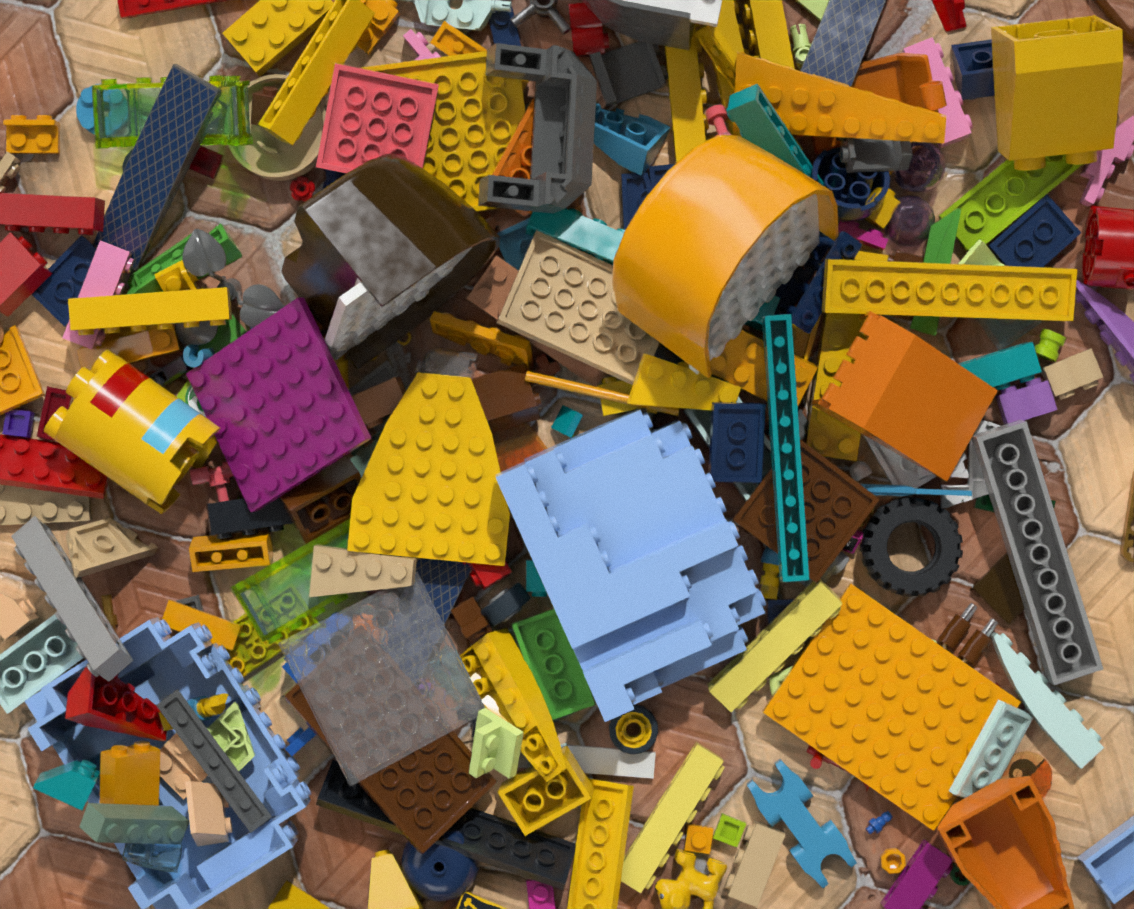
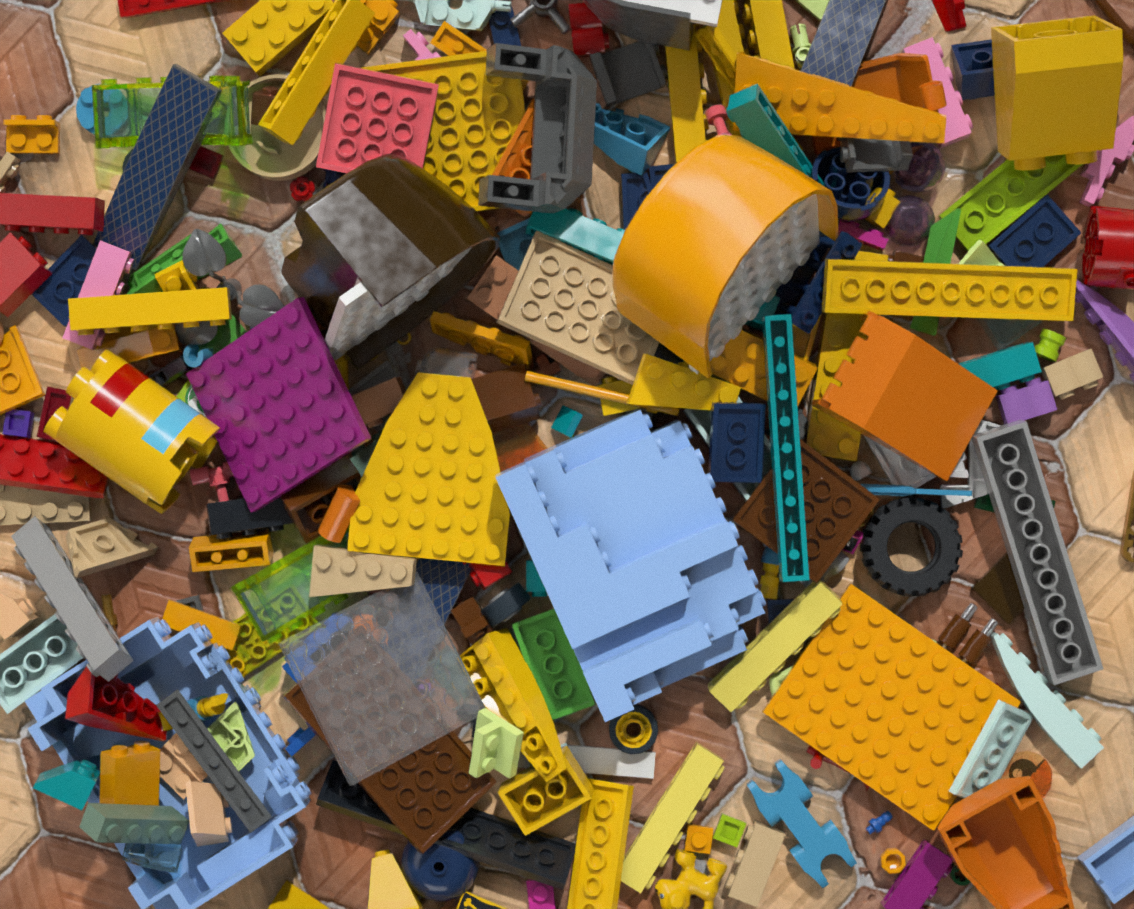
none -> orange brick [318,484,360,543]

